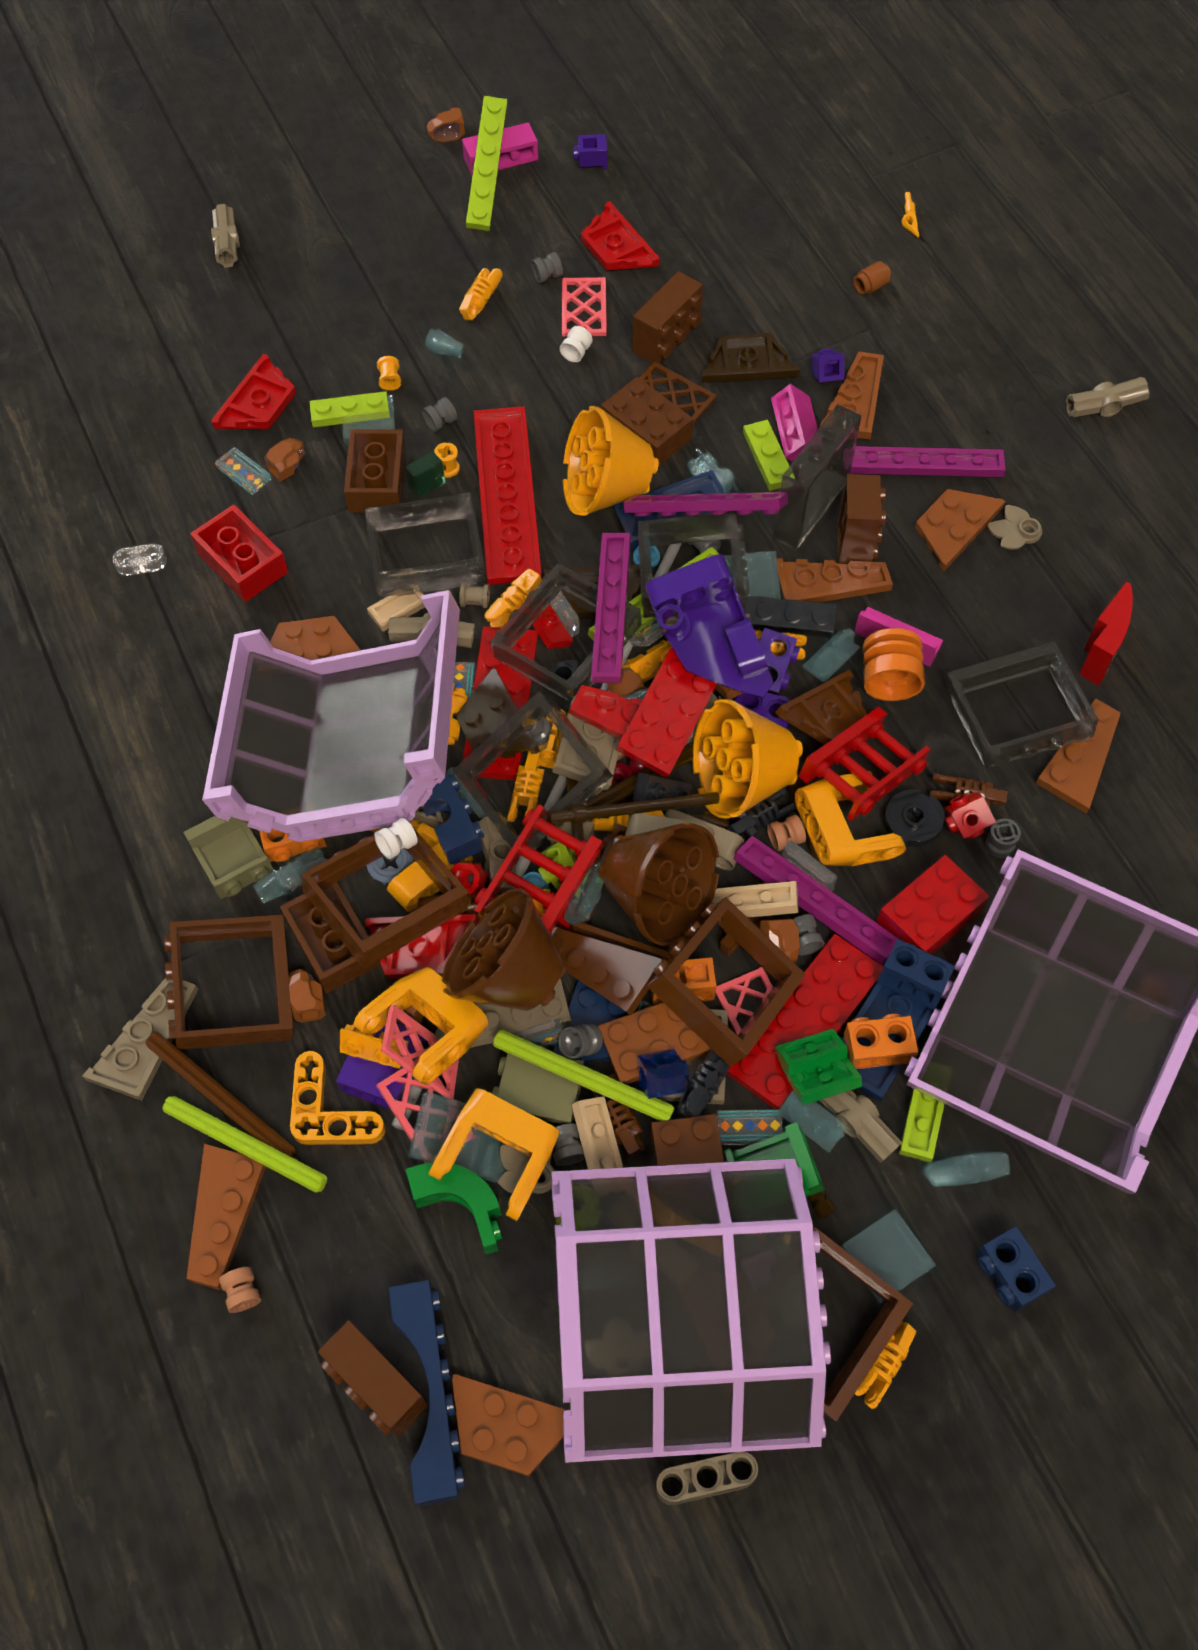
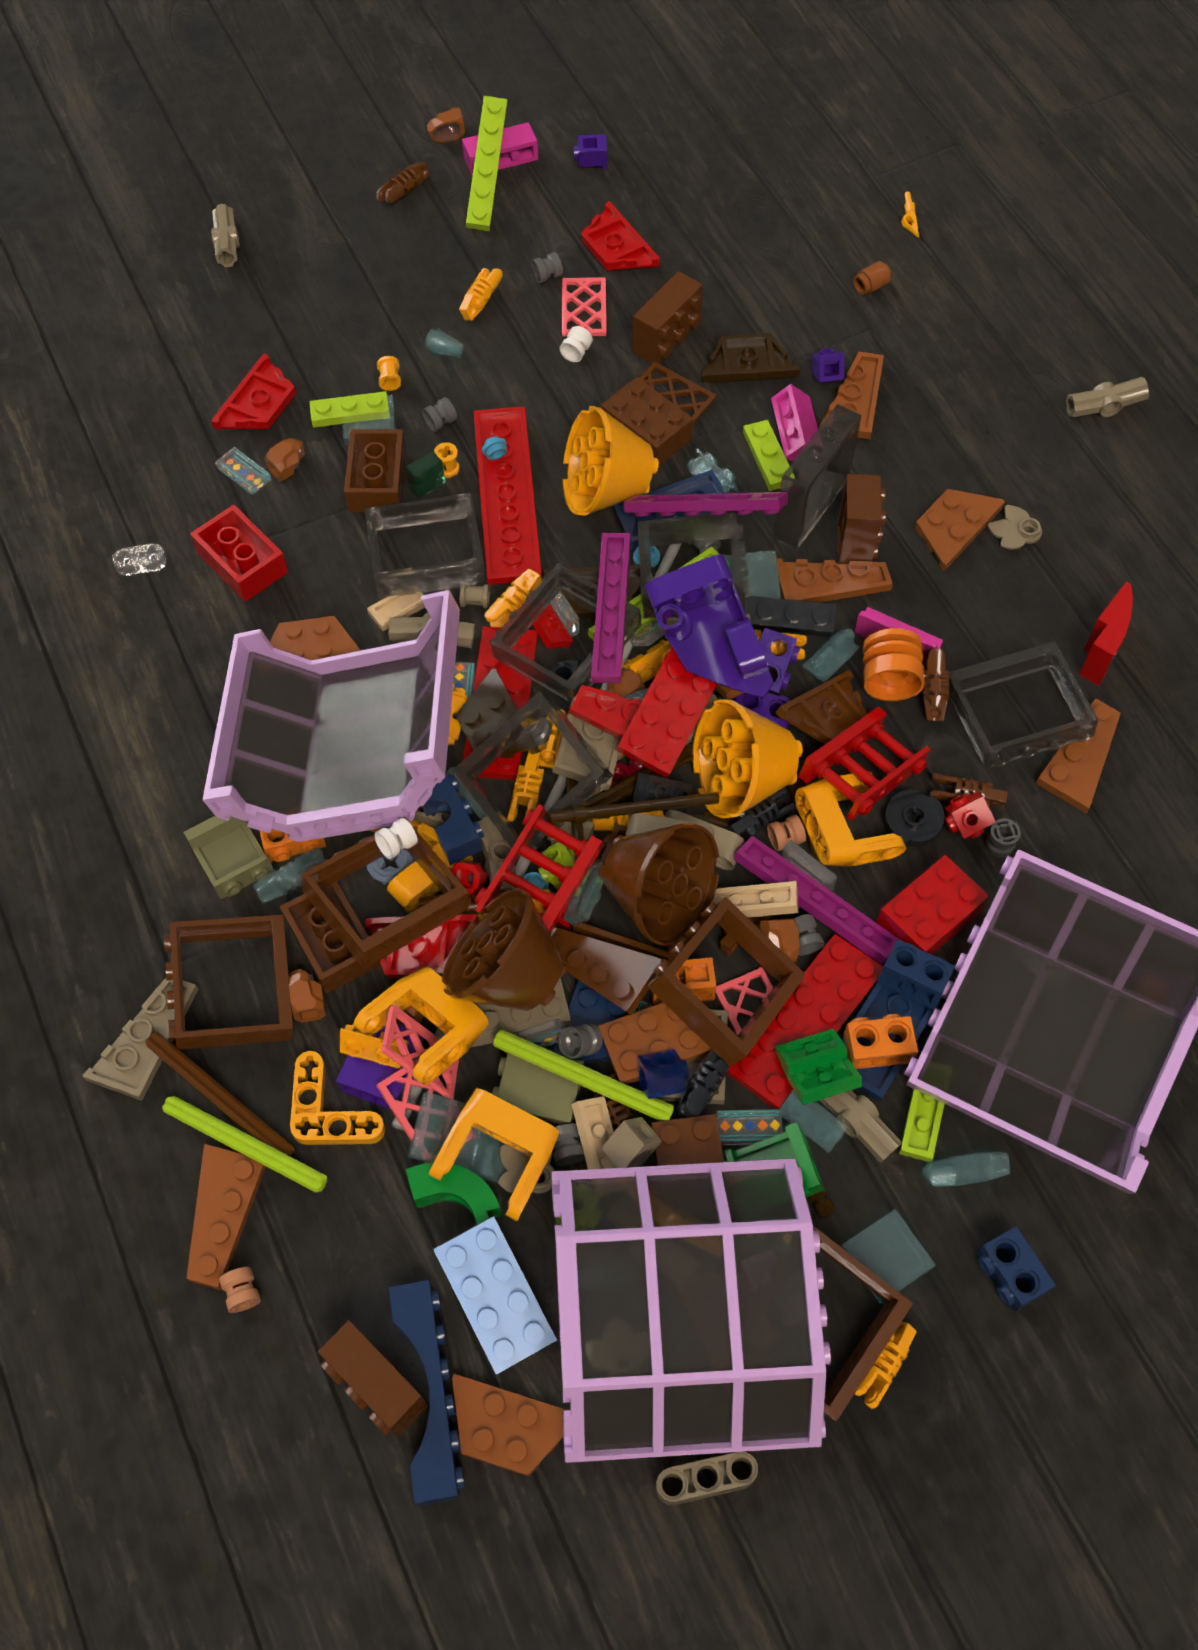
magenta plate [845,446,1006,477] -> none
none -> reddish brown hinge [375,161,429,204]
none -> light blue plate [433,1216,557,1374]
none -> dark azure plate [481,436,507,460]
none -> dark tan brick [602,1117,662,1168]
none -> reddish brown hinge [923,647,950,721]

